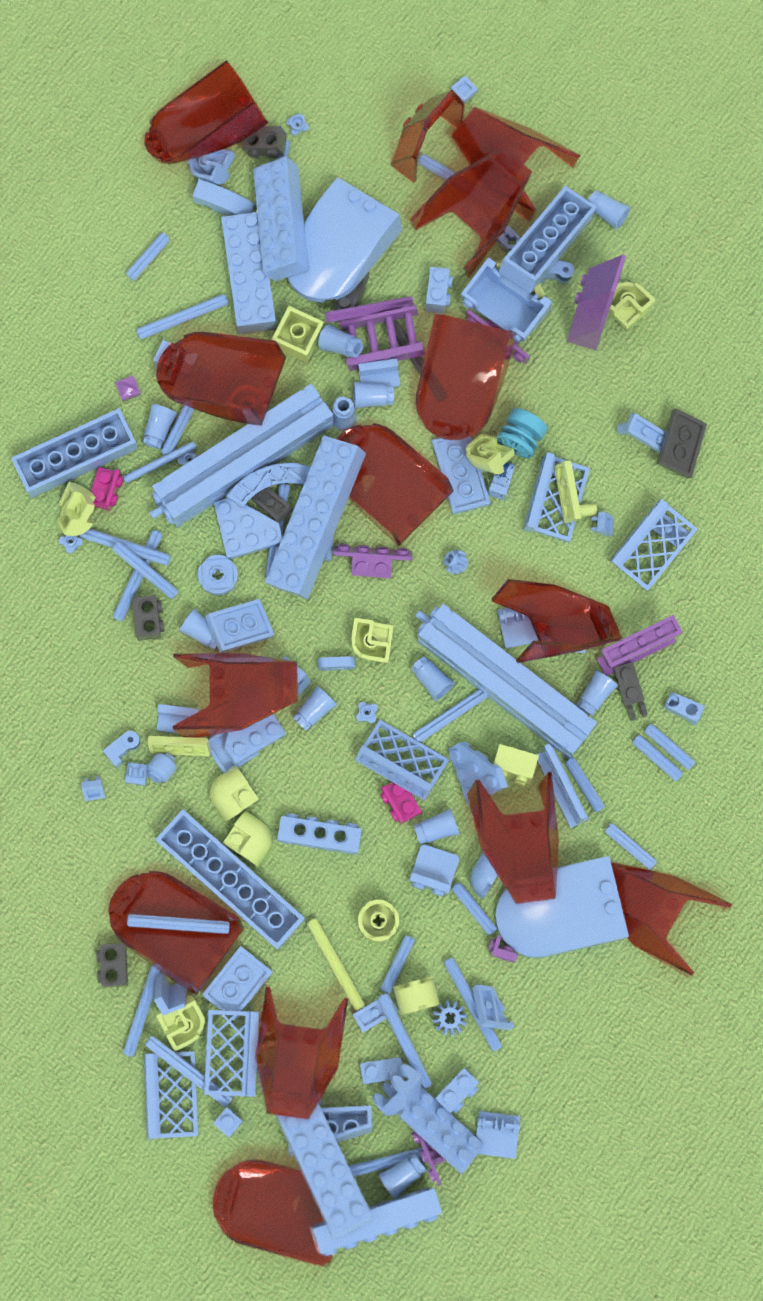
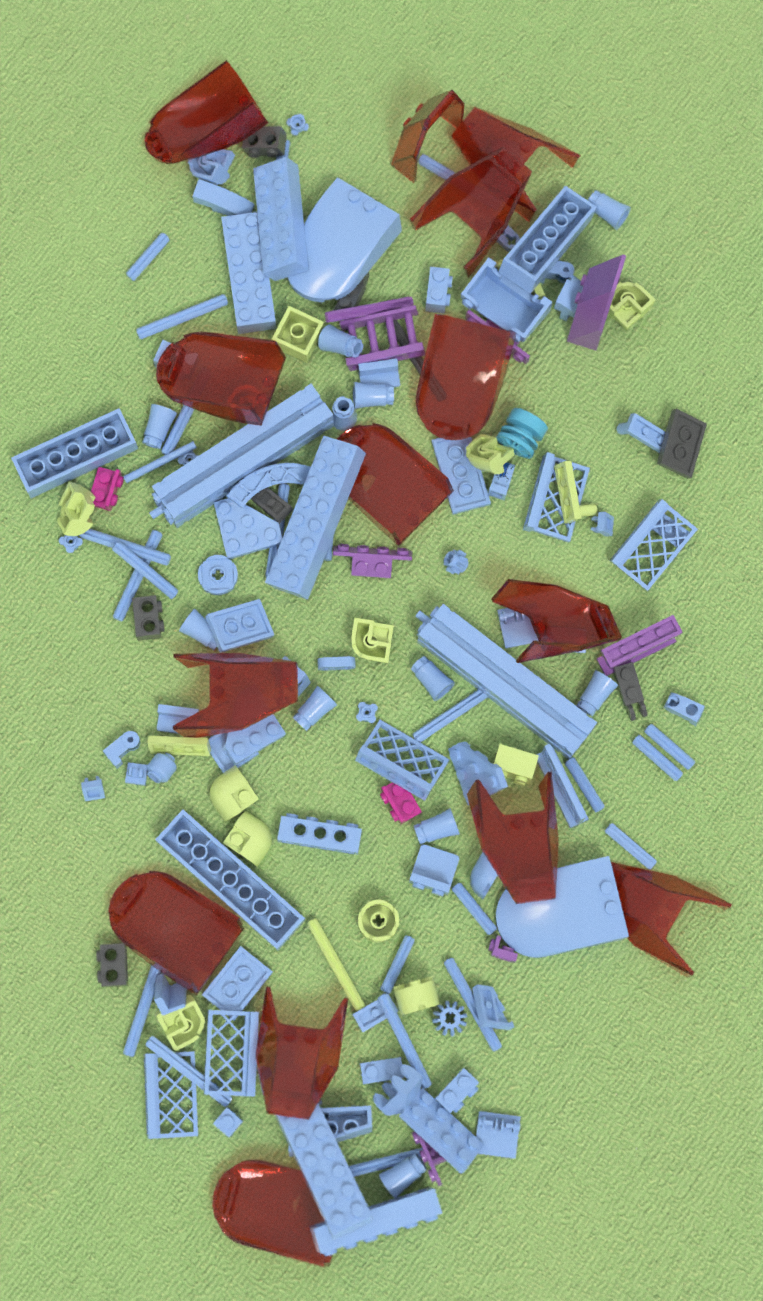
medium lavender tile [115,376,141,401] -> none
light blue axle [127,914,230,934] -> none
light blue plate [451,76,478,104] -> none
none -> light blue brick [554,274,583,322]

